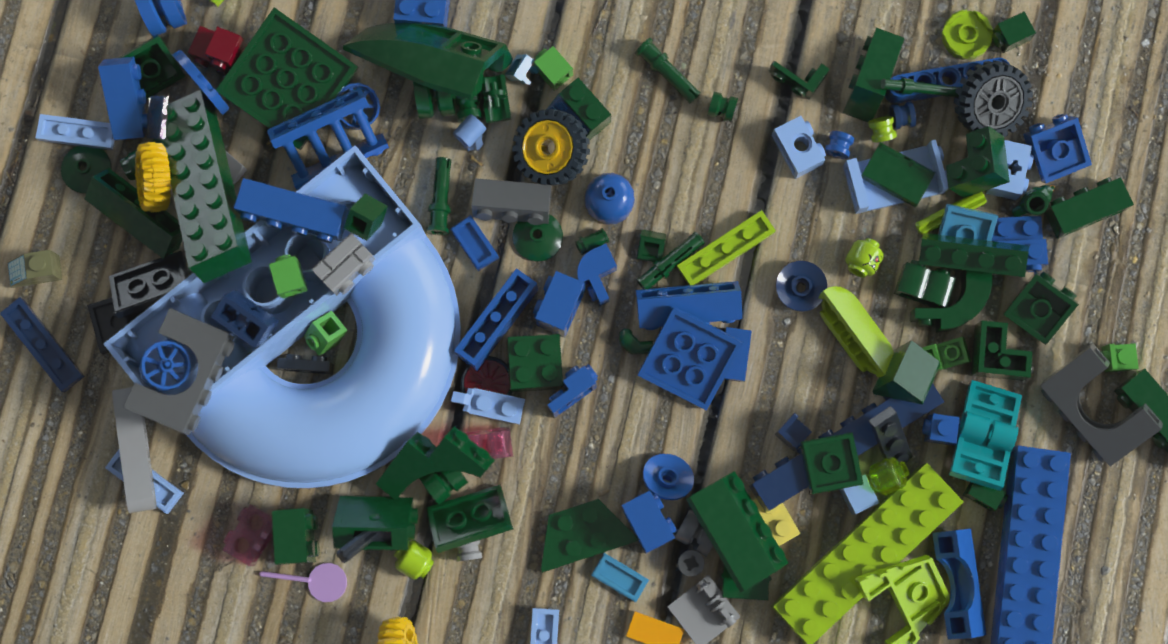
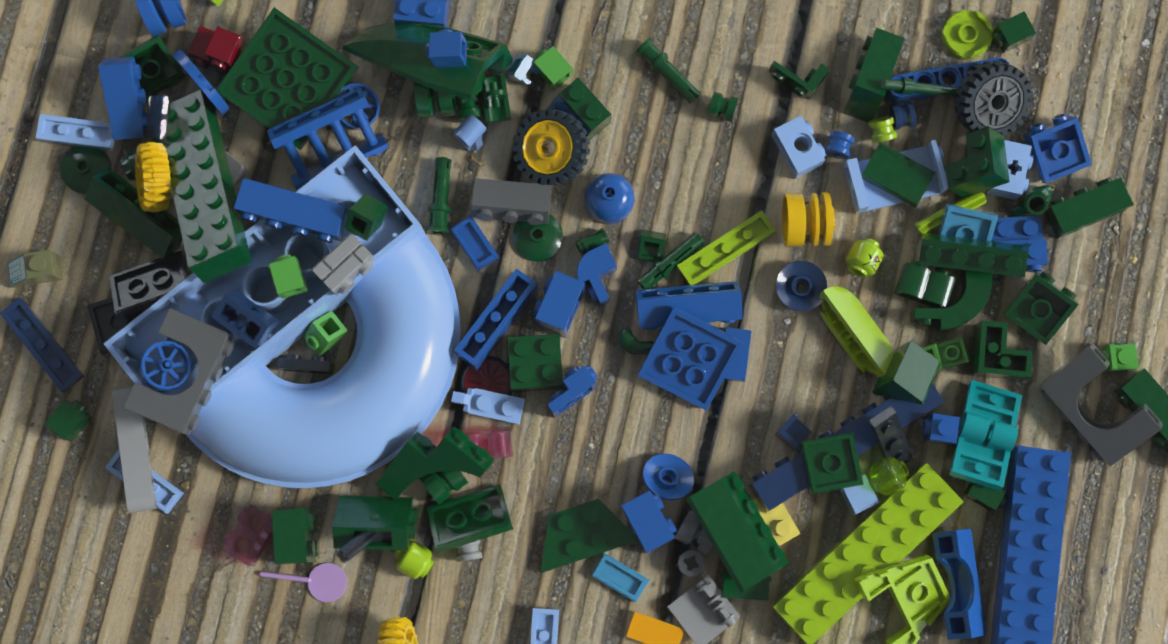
none -> dark green brick [44,399,92,442]
none -> blue brick [426,29,467,68]
none -> yellow wheel [782,192,835,247]

